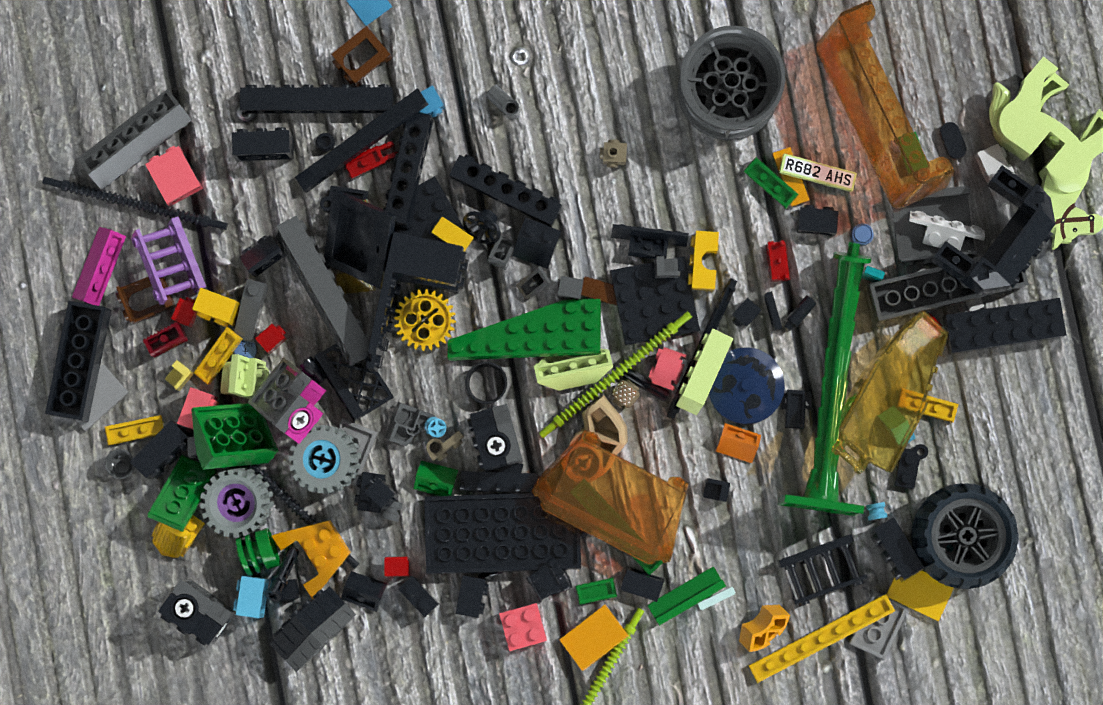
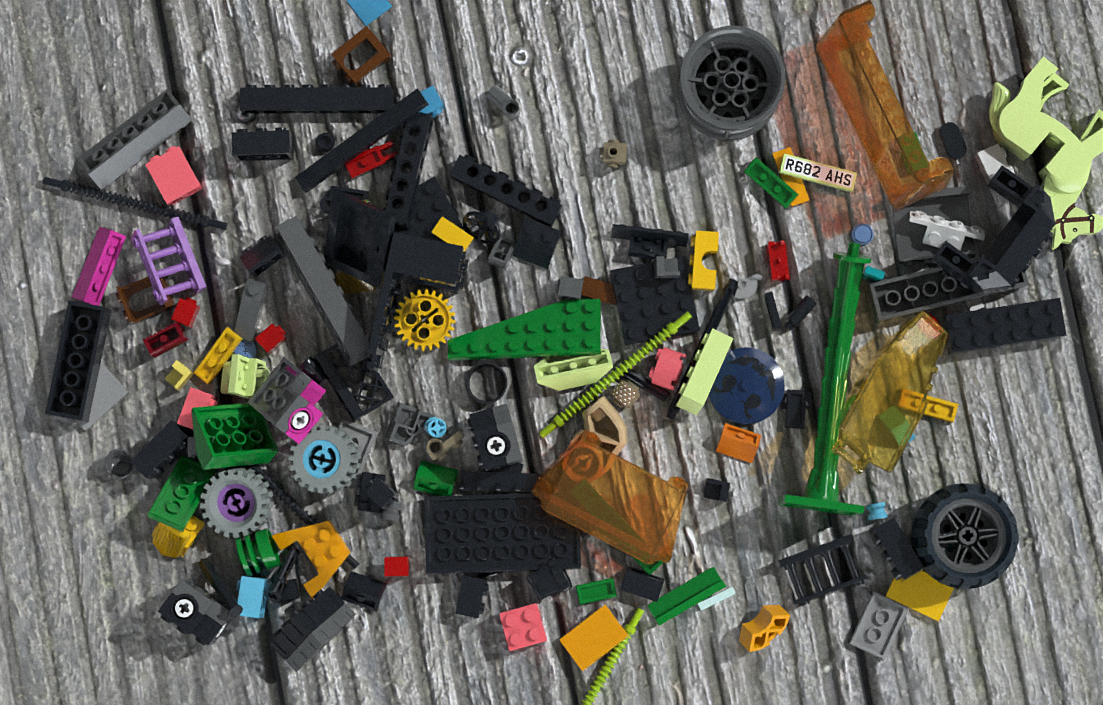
yellow tile [105,415,164,446] -> none
yellow piece [192,288,240,327] -> none
black brick [398,576,440,618] -> none
dark grey slope [516,266,551,301] -> none
black brick [731,297,762,329] -> none
yellow tile [749,594,895,683] -> none
black brick [797,205,839,236] -> none
black hinge [894,444,928,489] -> none
none -> black axle [198,558,243,618]
none -> light grey piece [734,274,763,299]

